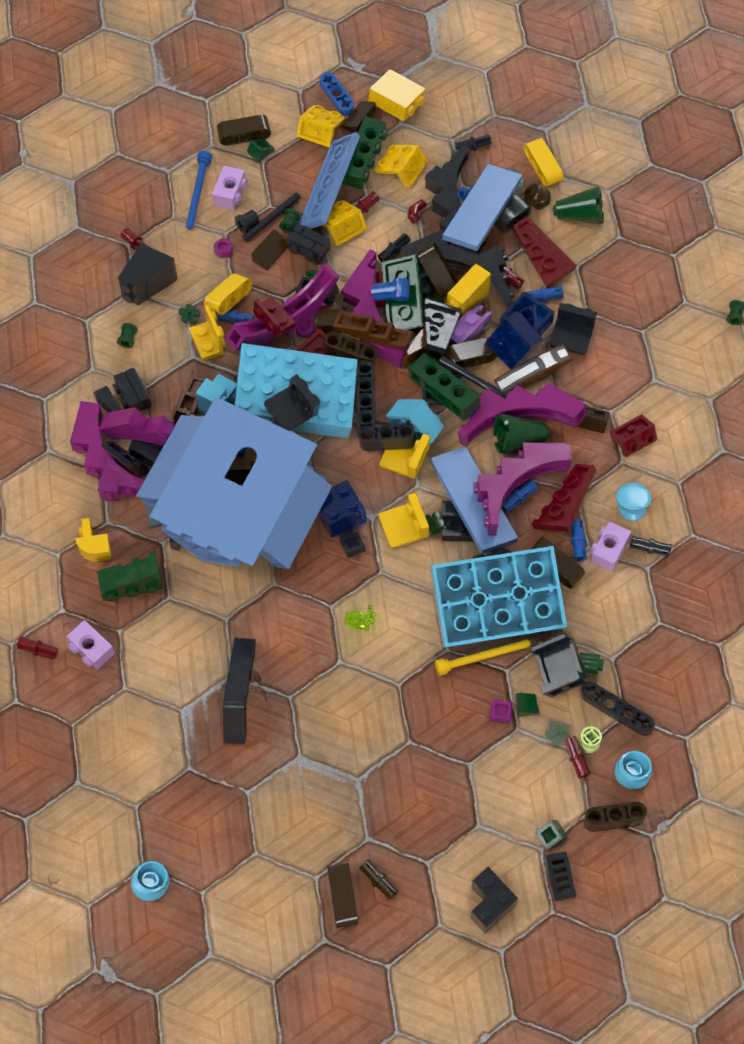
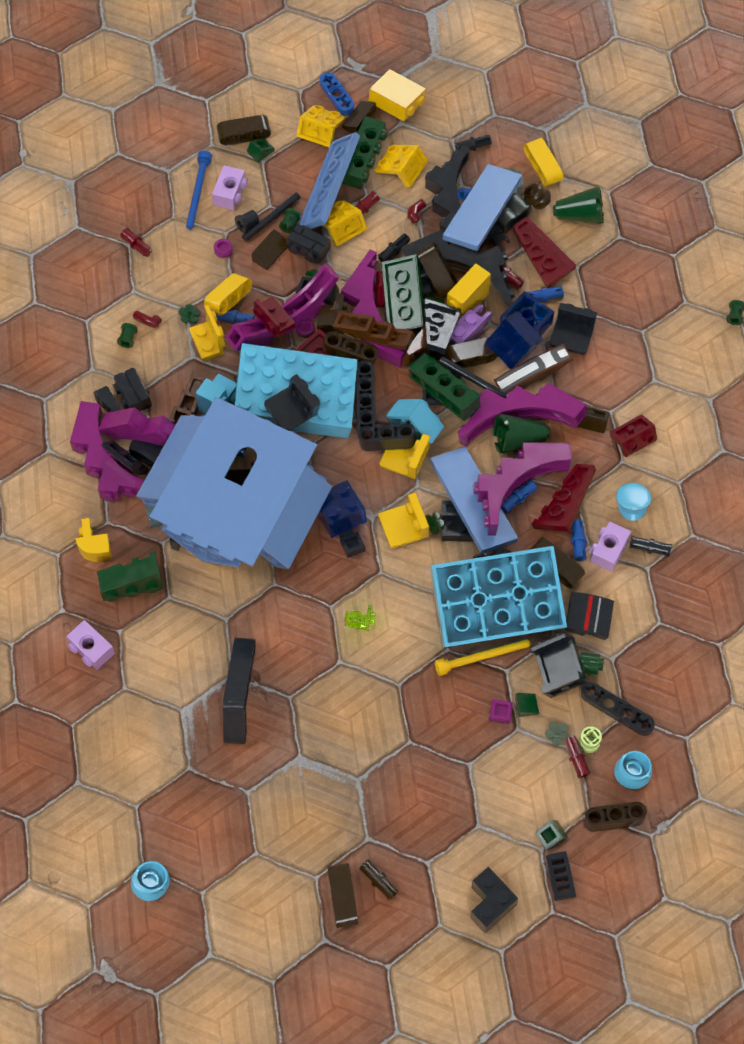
dark red axle [17,636,58,659] -> none
black slope [118,243,178,305] -> none
blue piece [371,278,410,301] -> none
none -> dark red arm [133,311,162,328]
none -> black plate [487,223,510,250]
none -> black slope [565,592,614,640]

